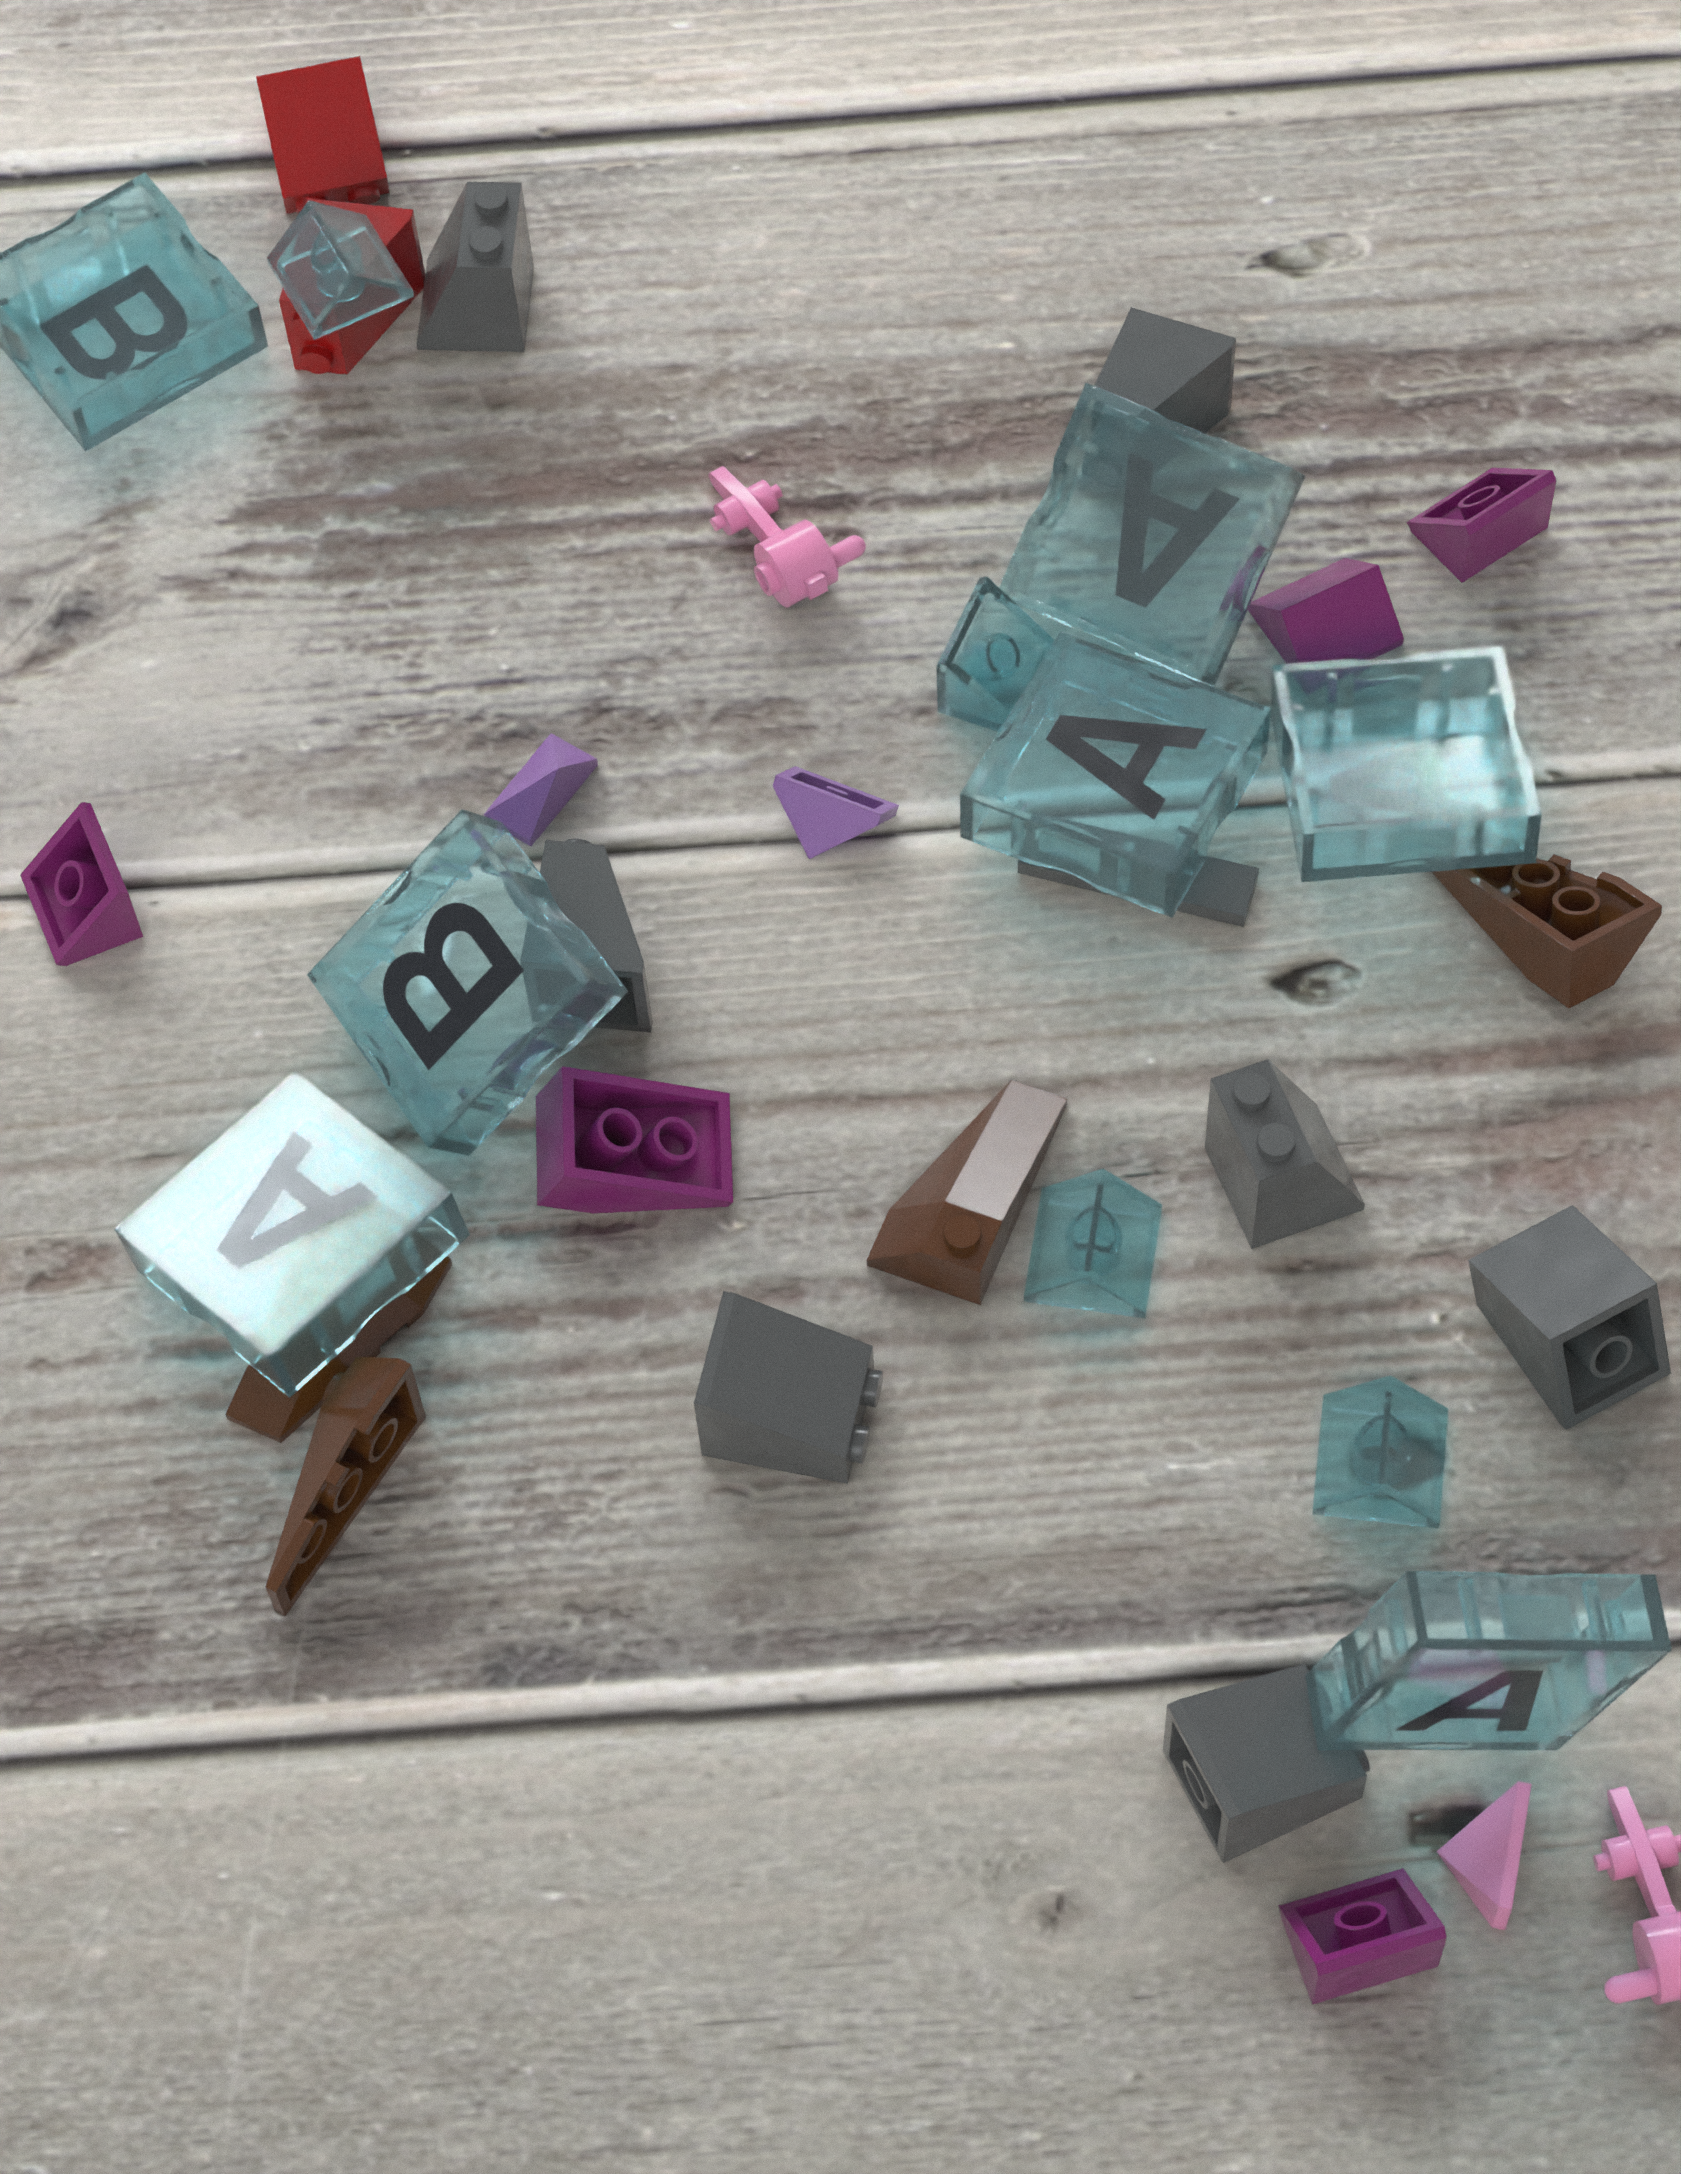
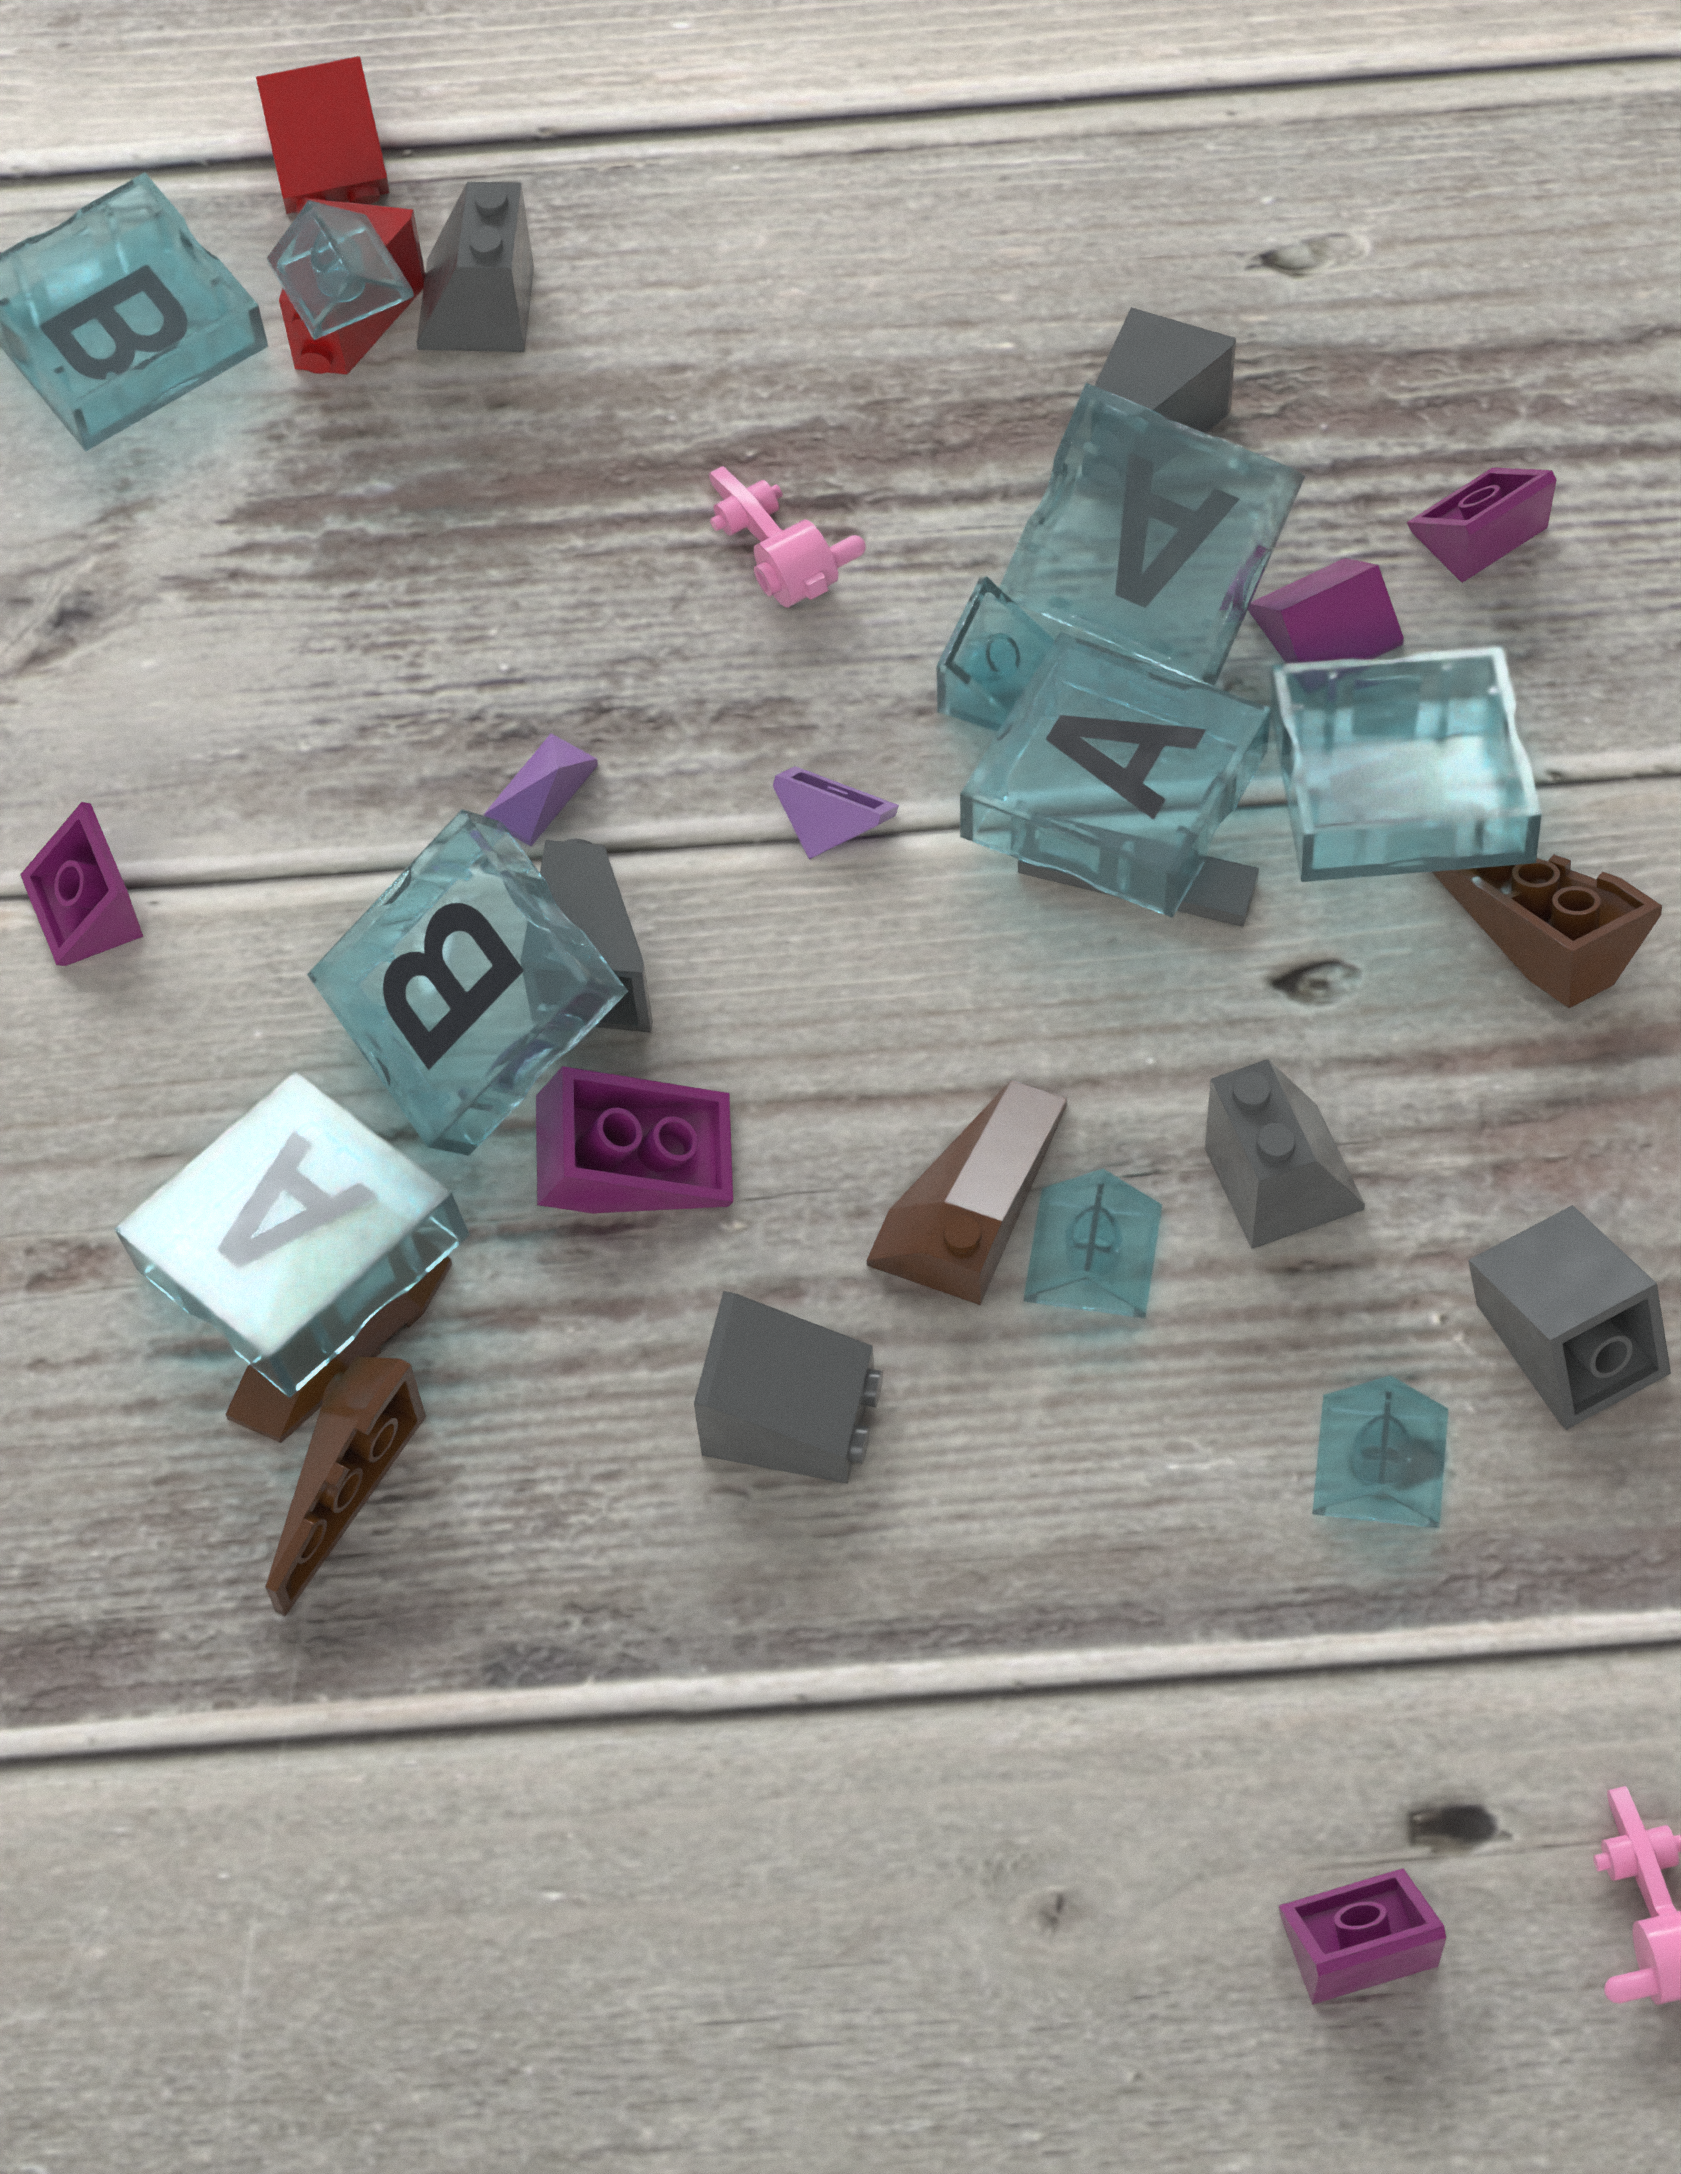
dark grey slope [1163,1664,1370,1863] -> none
clear light blue tile [1305,1571,1672,1750] -> none
bright pink slope [1437,1781,1532,1930] -> none

